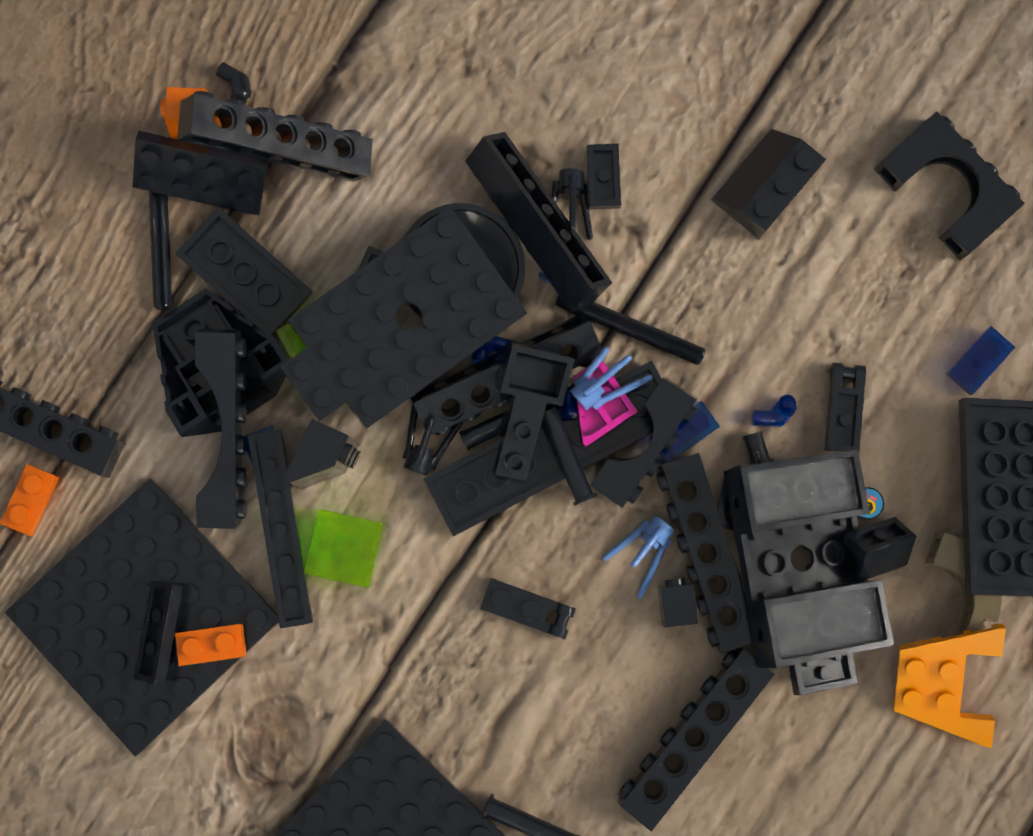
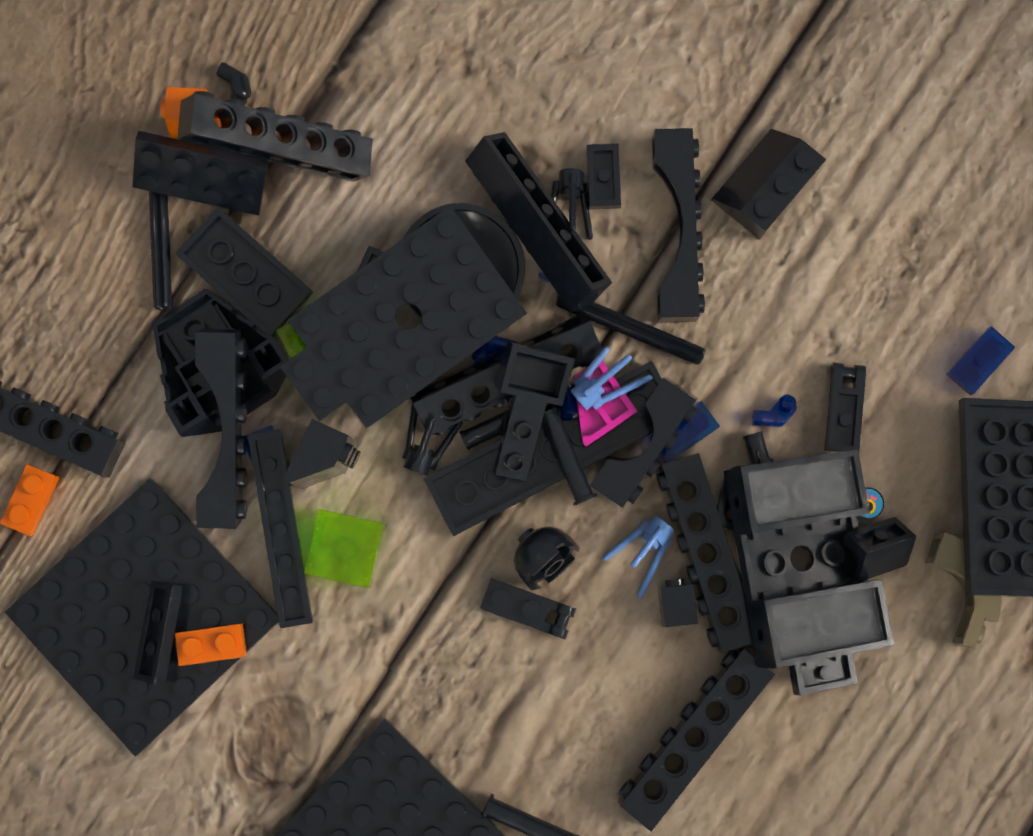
black arch [874,111,1025,260] -> none
light orange wing [893,623,1006,748] -> none
none -> black cylinder [513,526,580,590]
none -> black arch [652,128,705,323]

